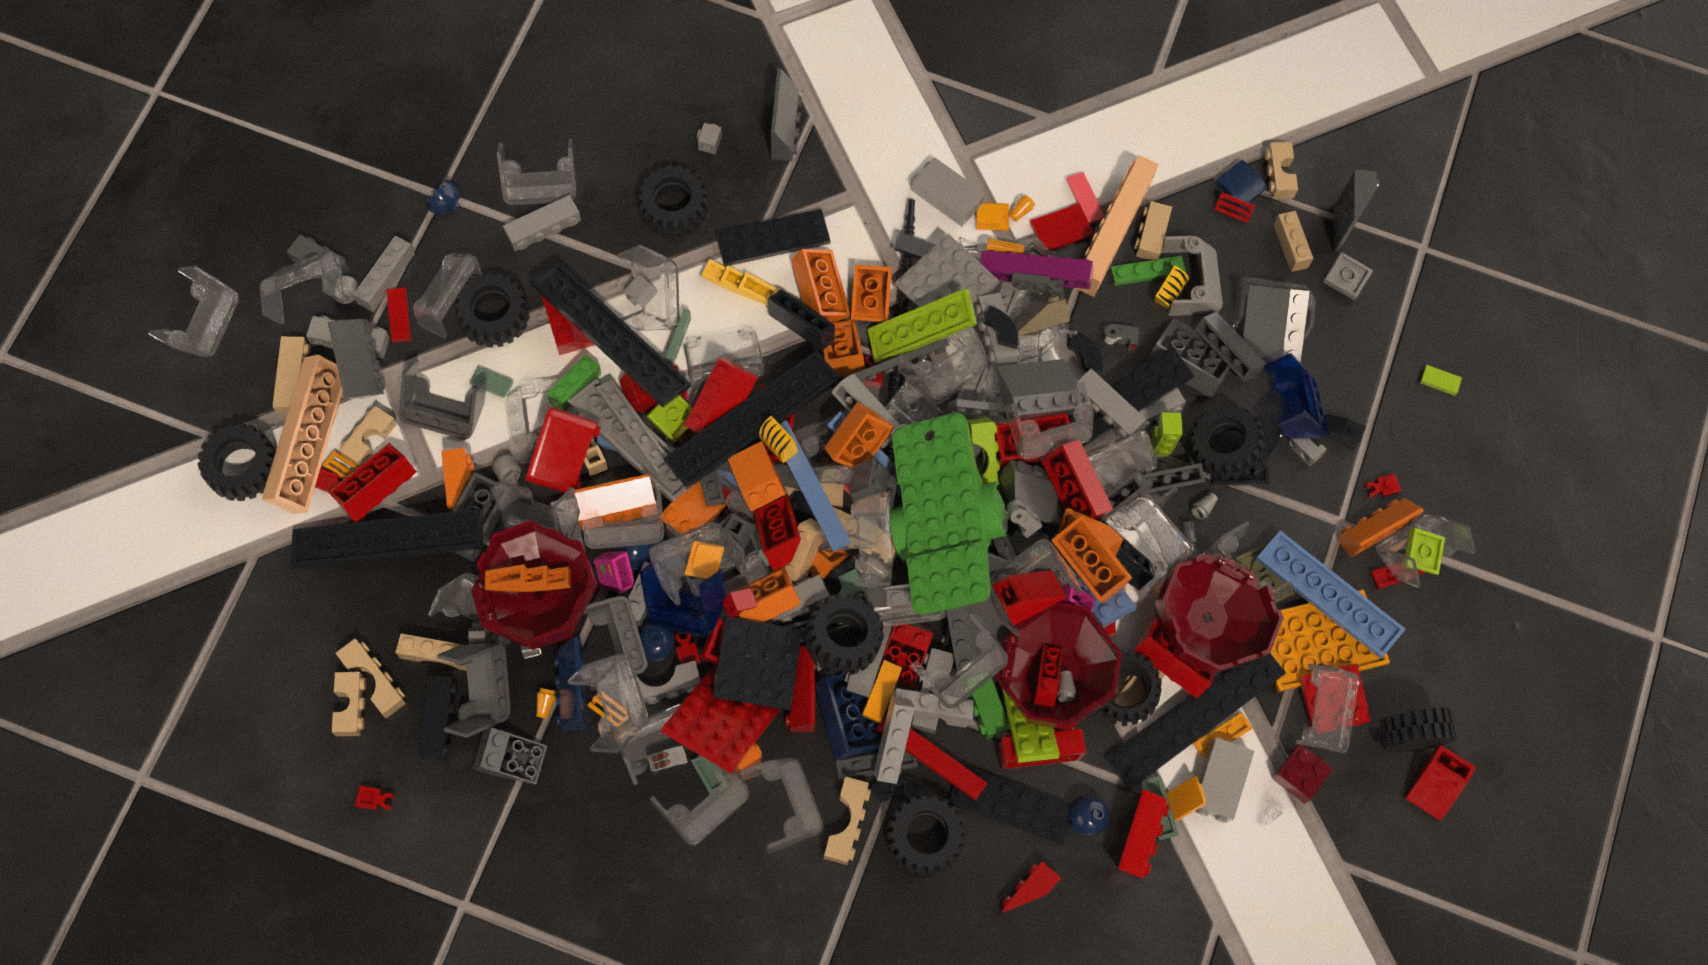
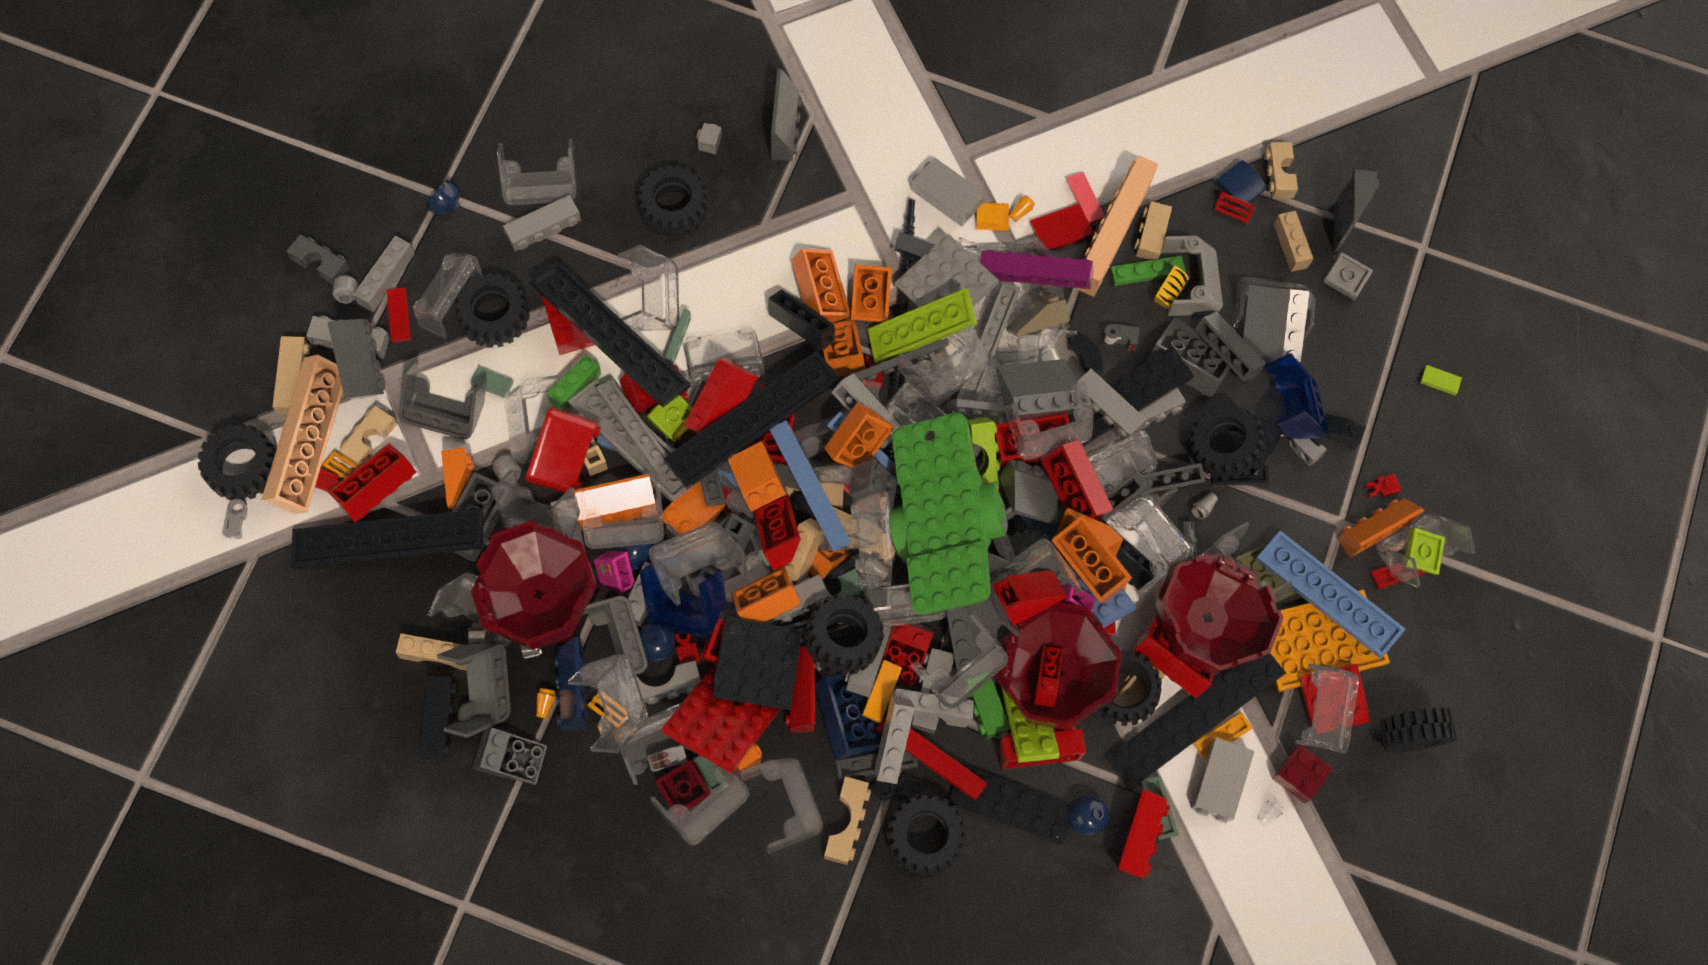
clear windscreen [149,266,239,357] -> none
clear windscreen [260,250,345,325] -> none
tan arch [332,672,366,736] -> none
tan arch [336,639,406,718] -> none
red plate [355,786,395,811] -> none
orange slope [485,564,571,592] -> none
light grey brick [624,274,658,308] -> none
light orange piece [684,540,724,580] -> none
yellow slope [700,259,779,305] -> none
black plate [715,209,831,267] -> none
red panel [722,588,757,618] -> none
yellow brick [759,416,798,463] -> none
light grey brick [974,293,1019,369] -> none
black tile [984,306,1019,349] -> none
light orange tile [986,238,1024,254] -> none
red slope [1001,862,1061,913] -> none
light grey leg [1007,500,1042,538] -> none
dark grey plate [1012,272,1064,295] -> none
light grey cone [1057,671,1077,703] -> none
lime arch [1151,412,1182,457] -> none
light orange piece [1166,776,1206,821] -> none
red slope [1405,745,1476,821] -> none
none -> light grey piece [222,499,248,539]
none -> dark red brick [655,760,712,819]

